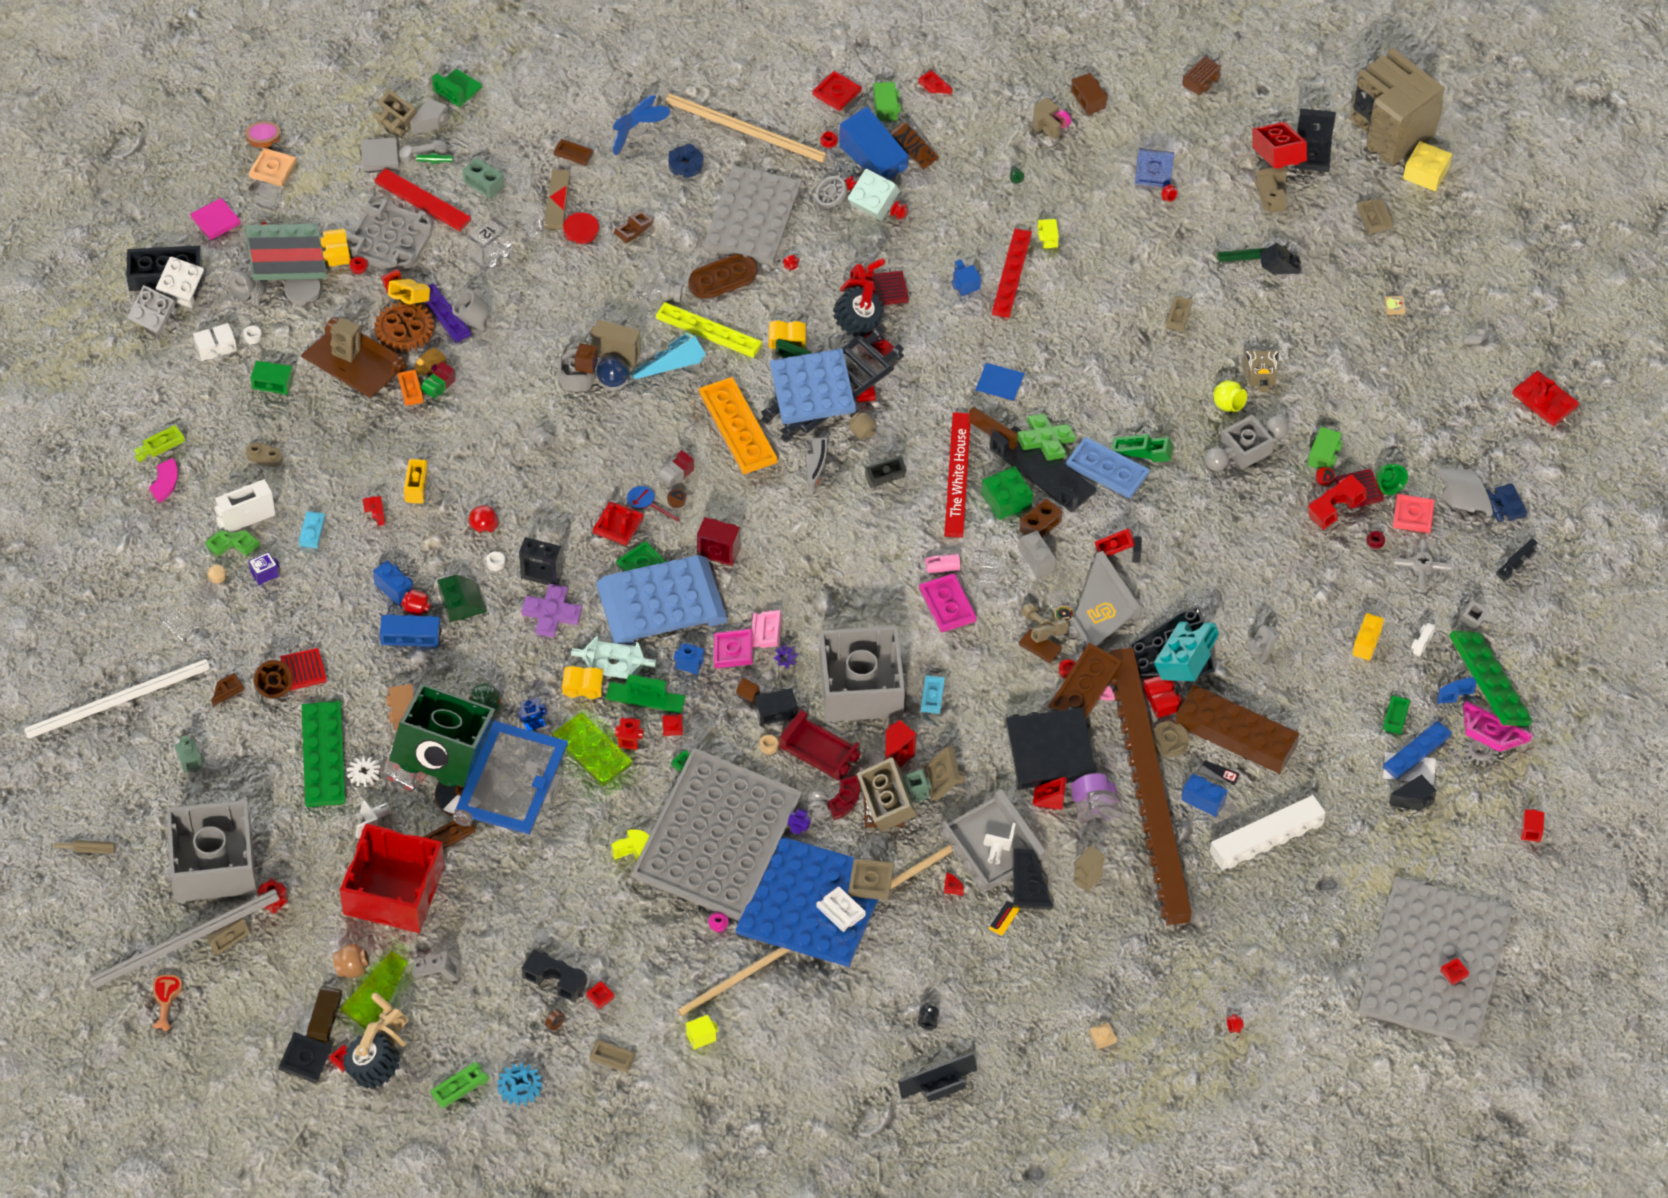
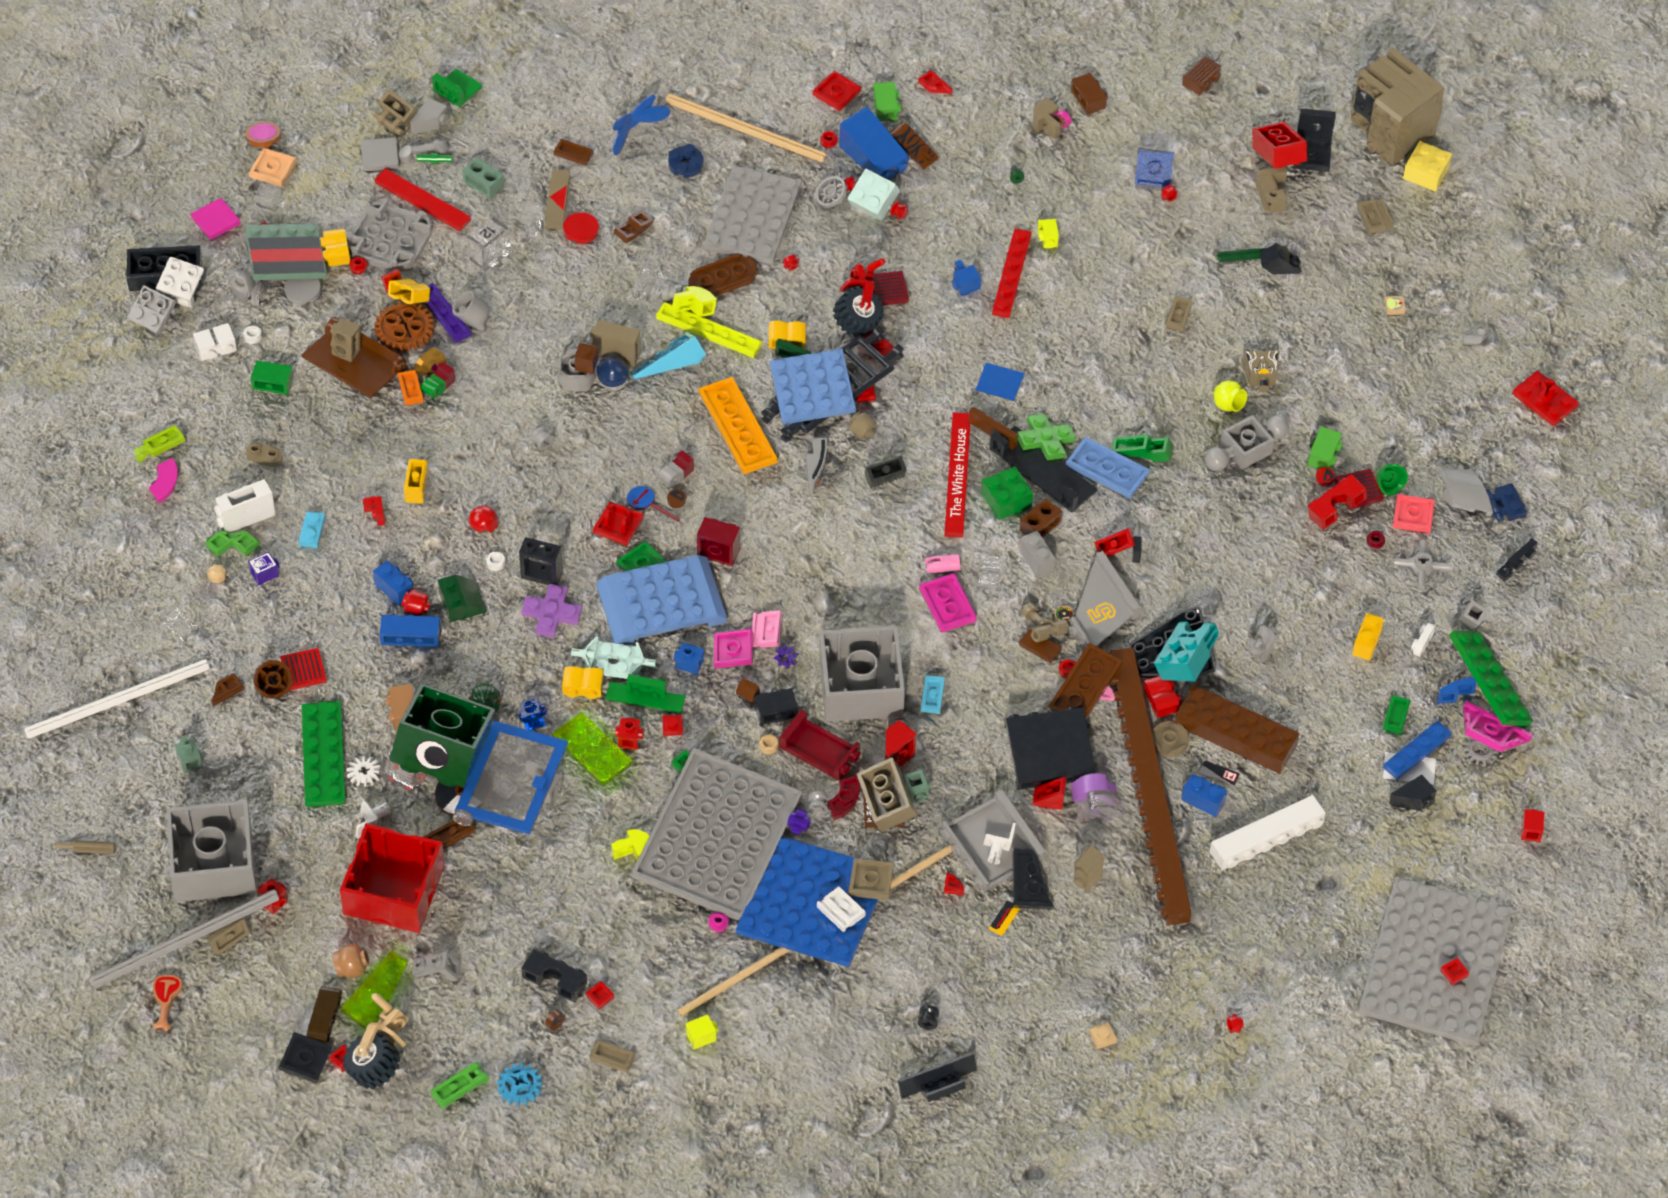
dark tan tile [924,746,965,801] -> none
none -> neon yellow brick [672,286,717,317]

